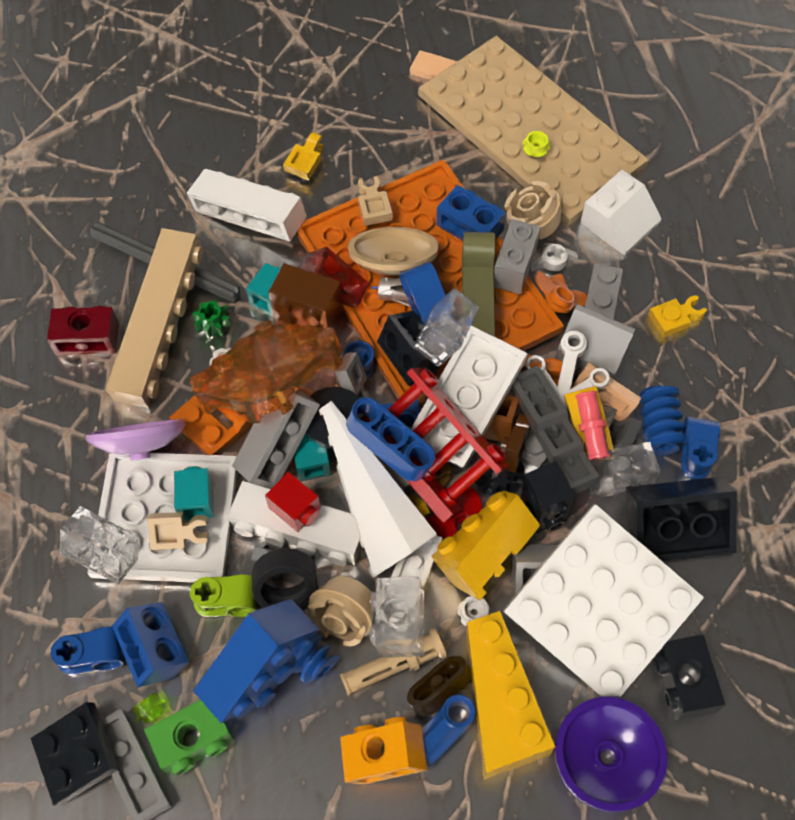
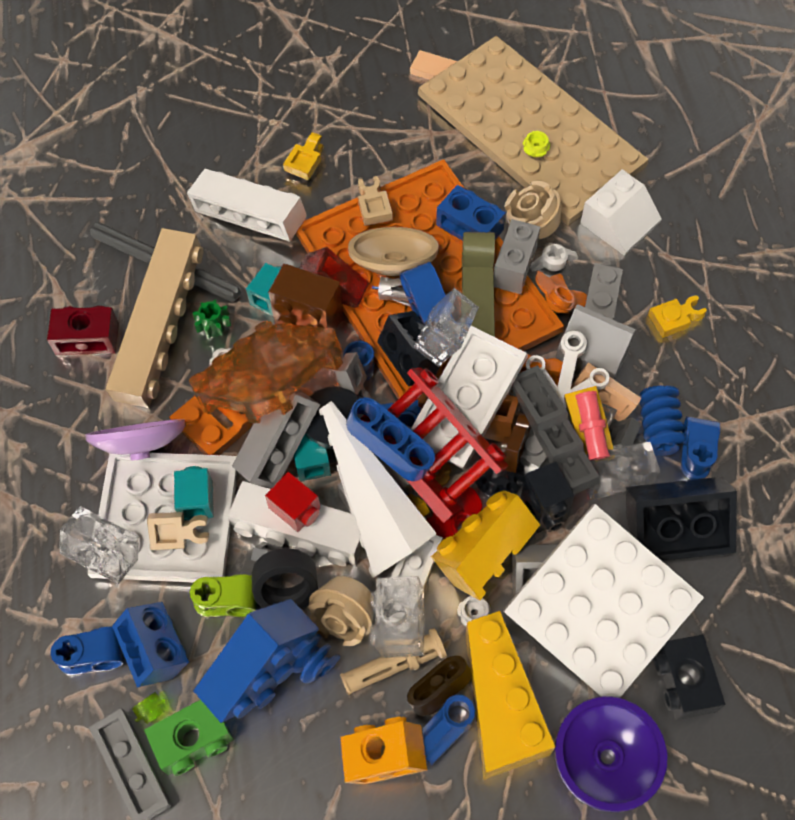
black plate [30,702,119,806] -> none

